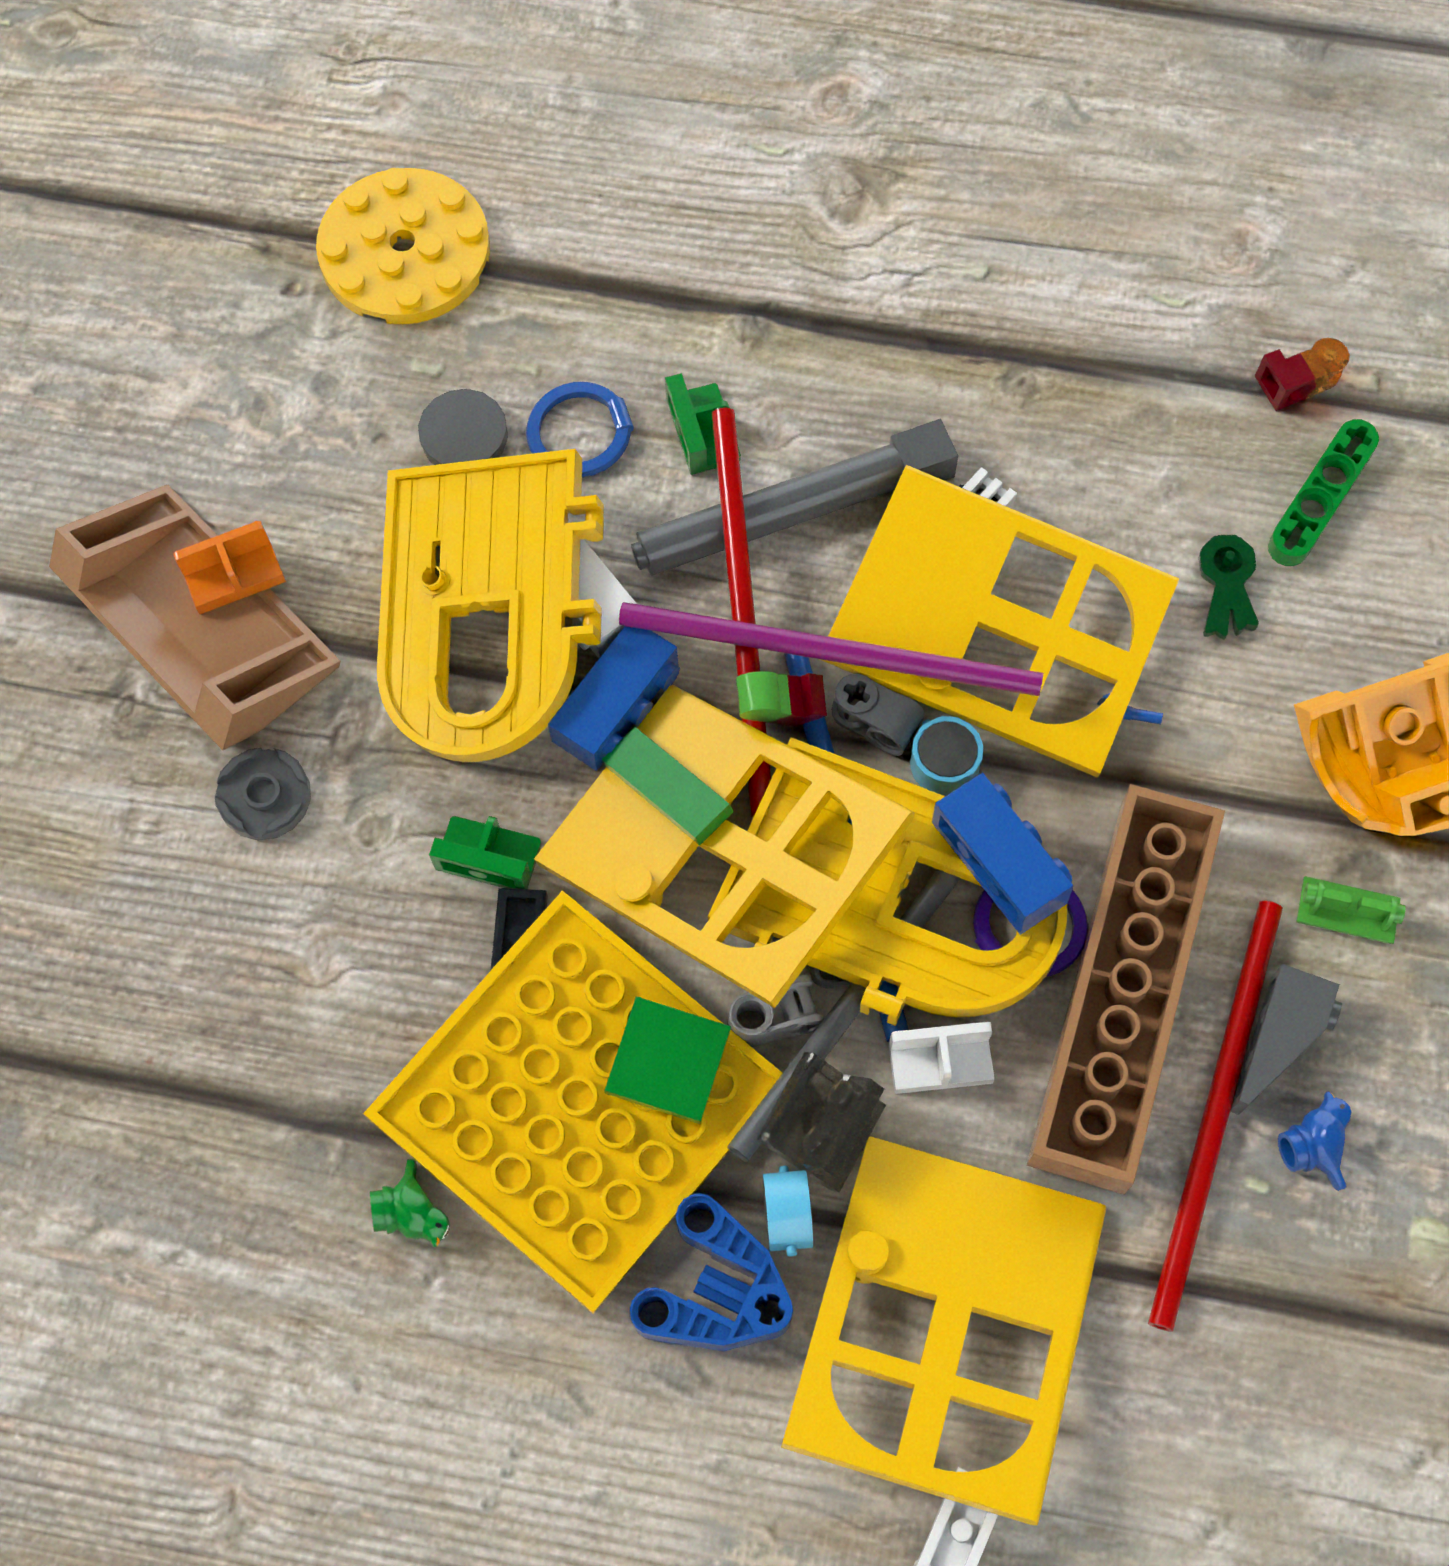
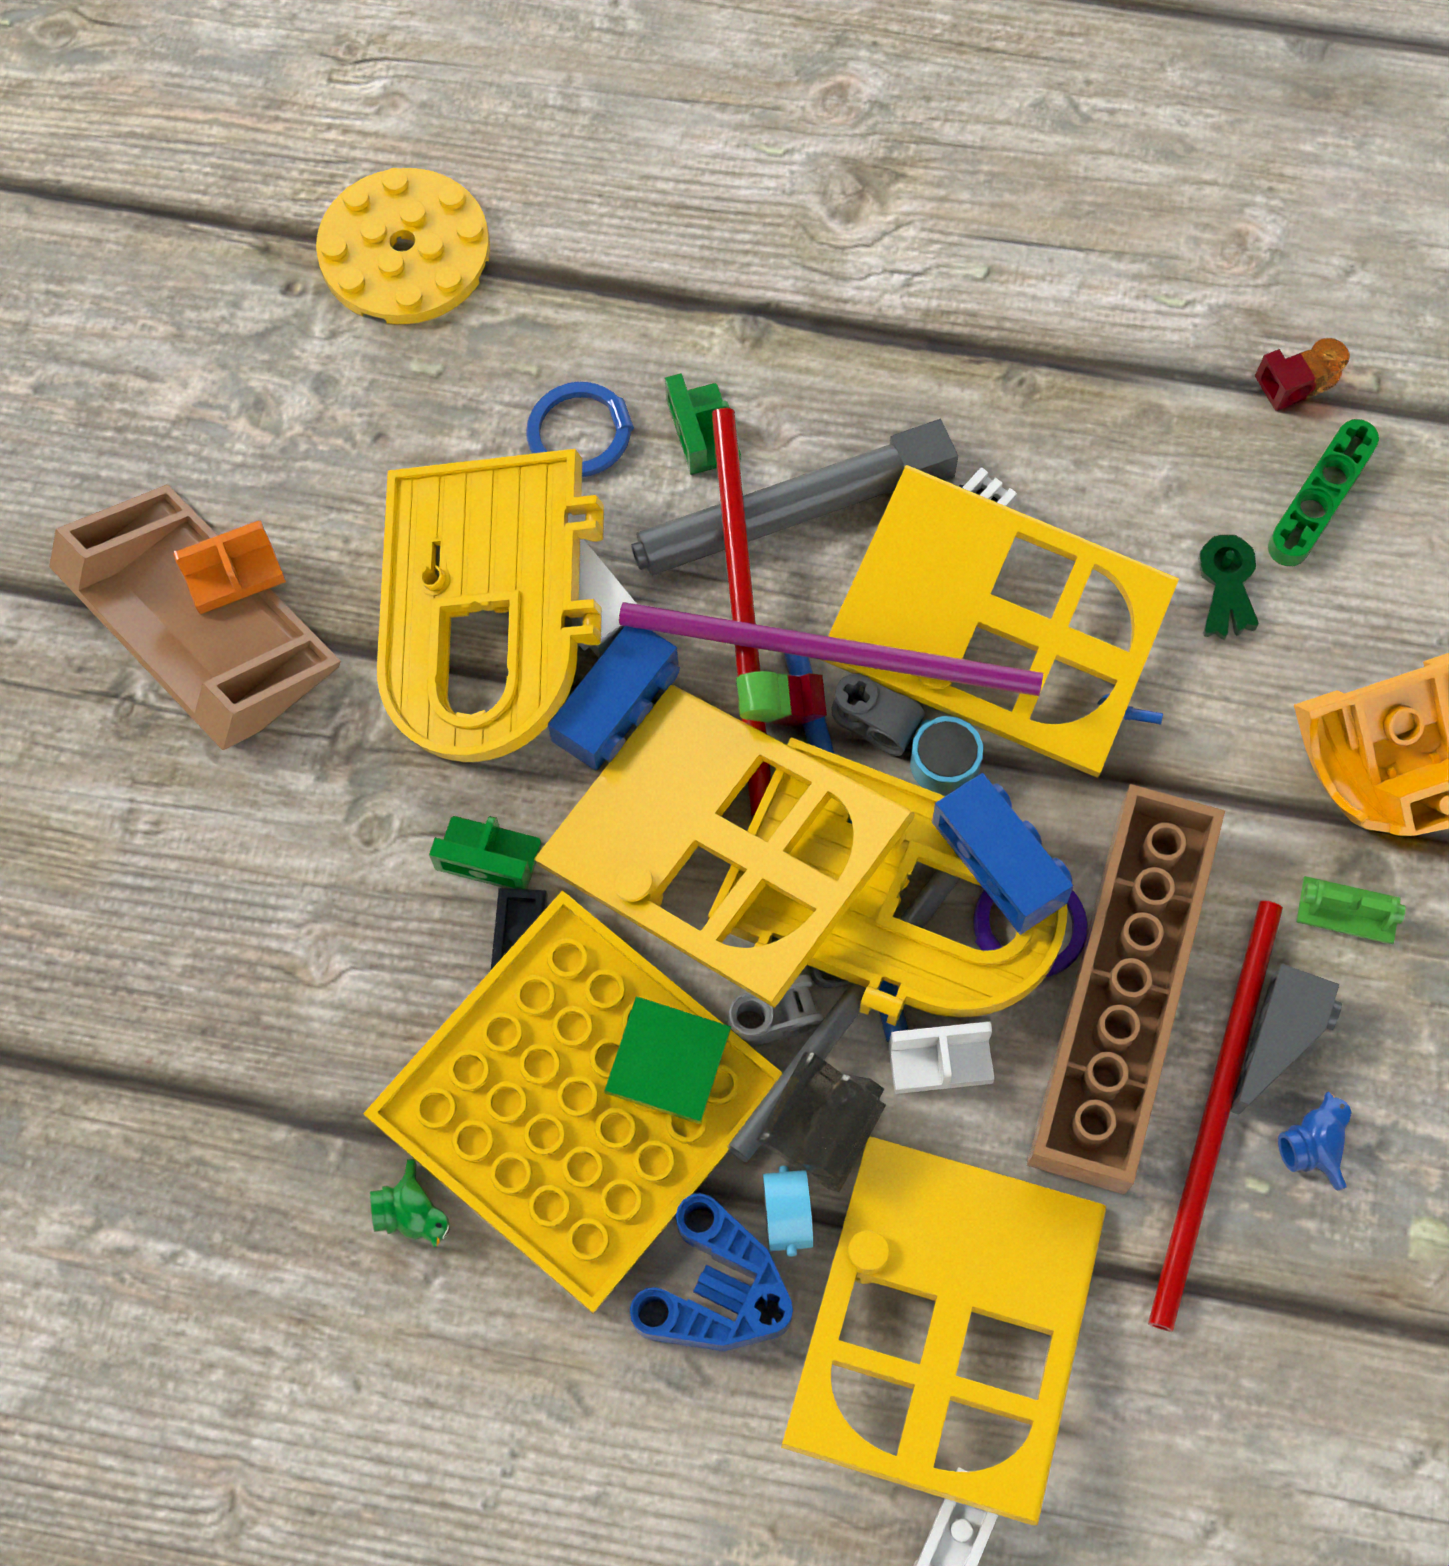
dark grey tile [215,748,311,841] -> none
dark grey tile [418,389,508,465] -> none
tile [602,727,734,845] -> none

